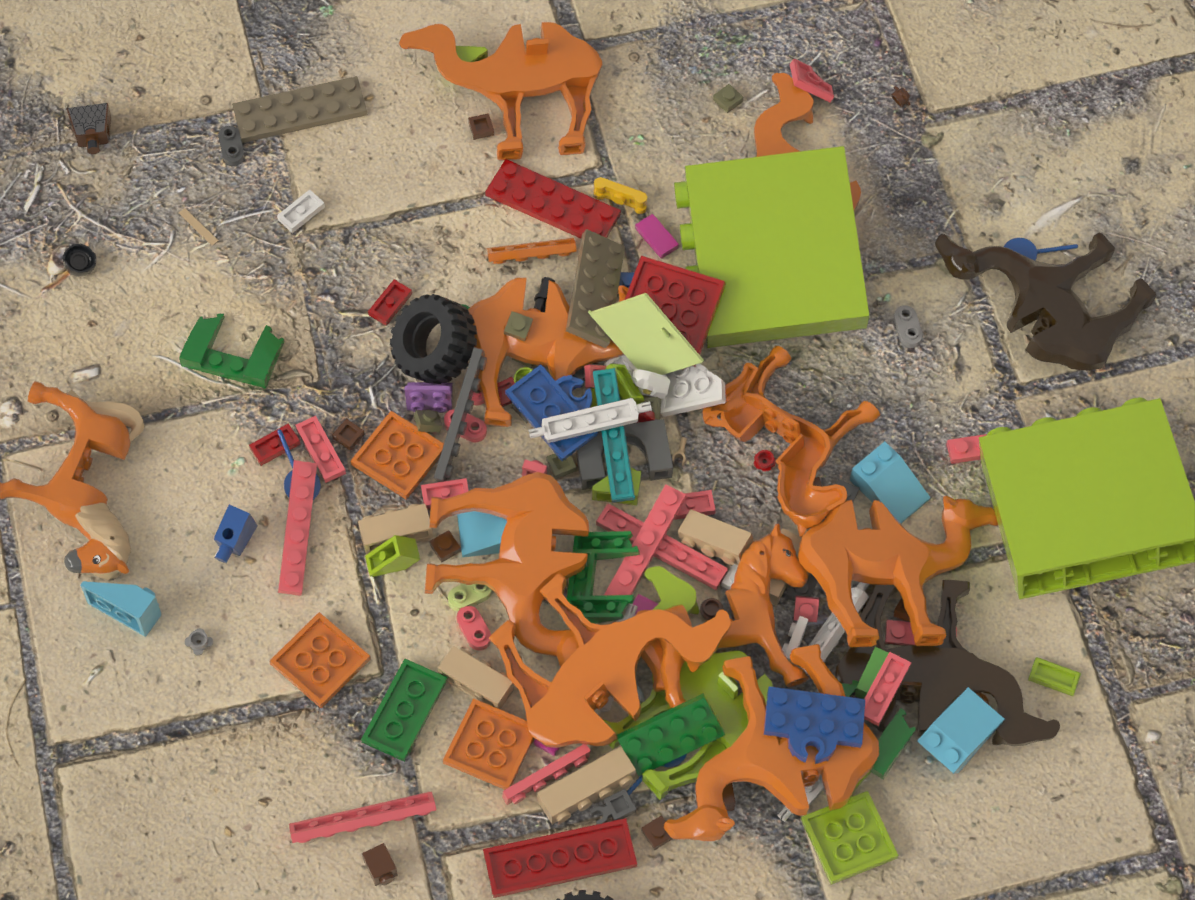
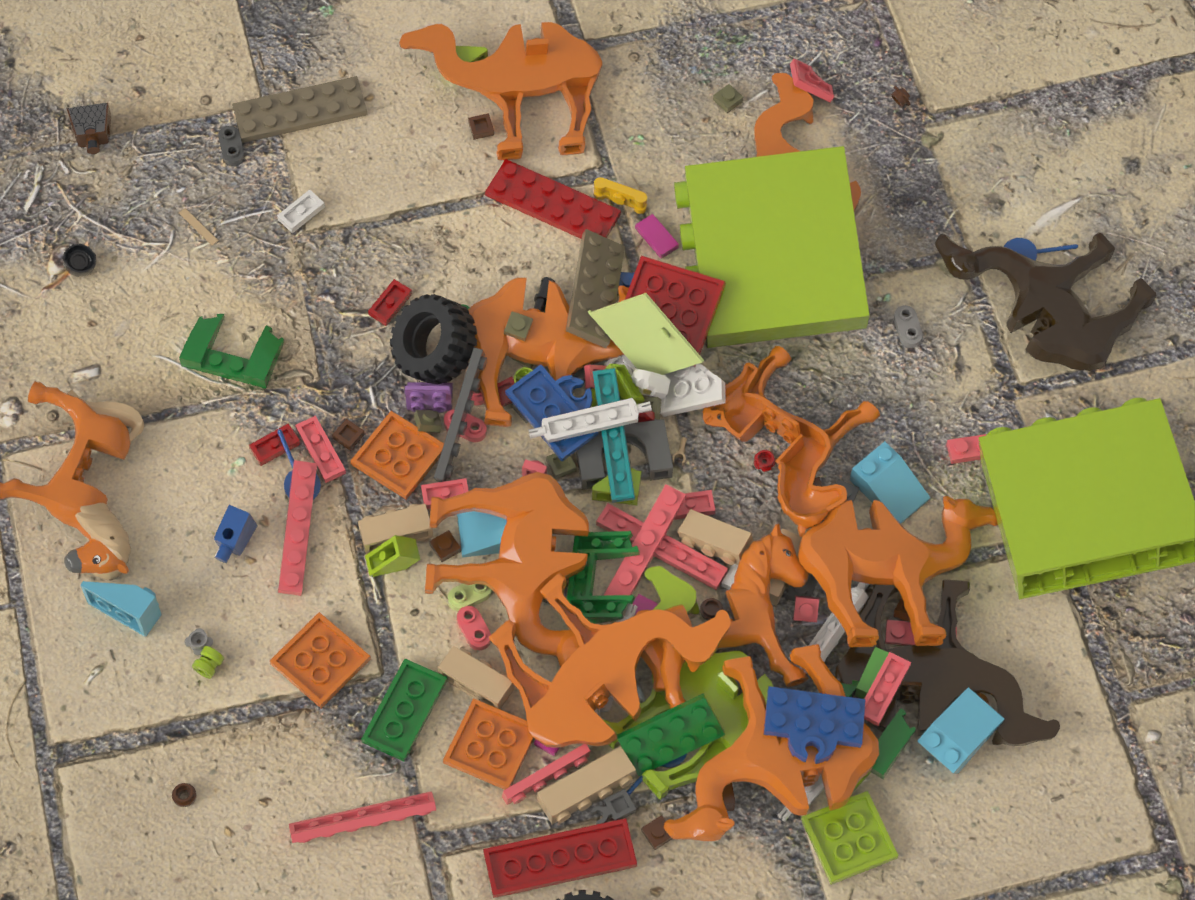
reddish brown brick [362,843,398,886] -> none
orange plate [487,238,577,264] -> none
white plate [782,616,808,664] -> none
lime tile [1028,657,1081,696] -> none
none -> reddish brown plate [172,783,197,807]
none -> lime wheel [192,646,224,679]

